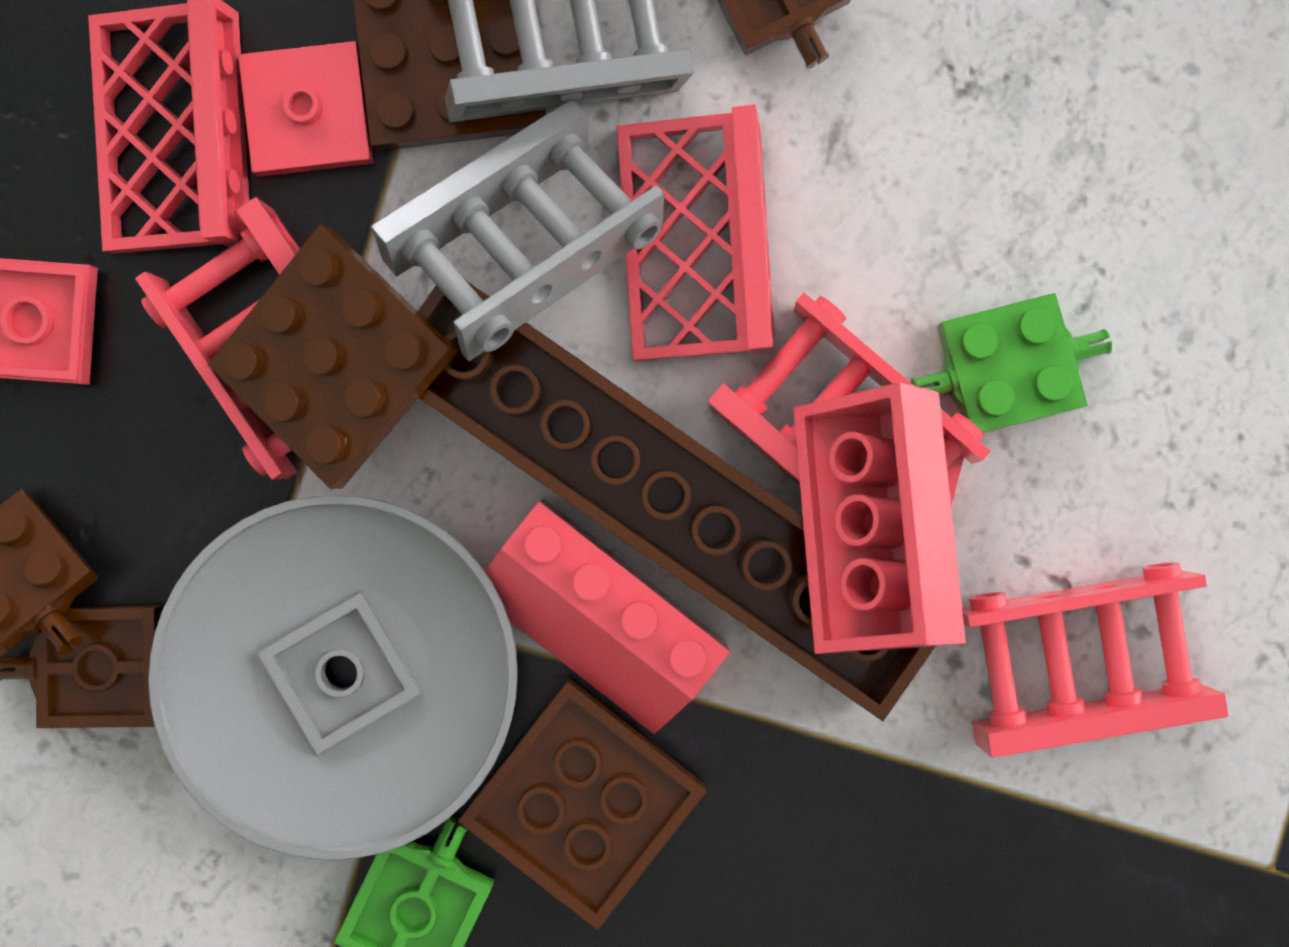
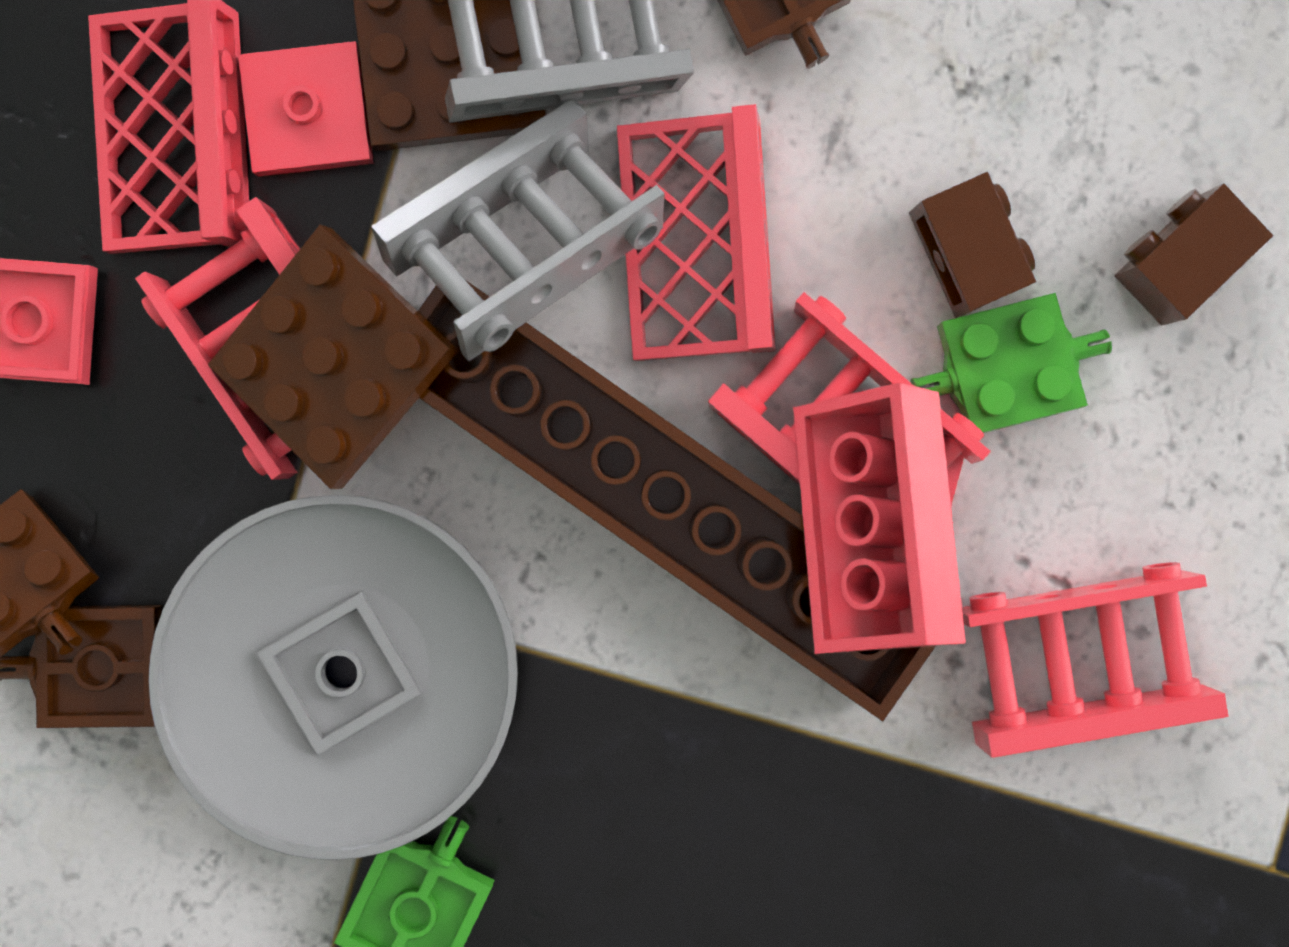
reddish brown plate [458,678,707,930] -> none
coral slope [485,499,730,734] -> none
none -> reddish brown brick [909,171,1037,318]
none -> reddish brown brick [1114,183,1274,326]

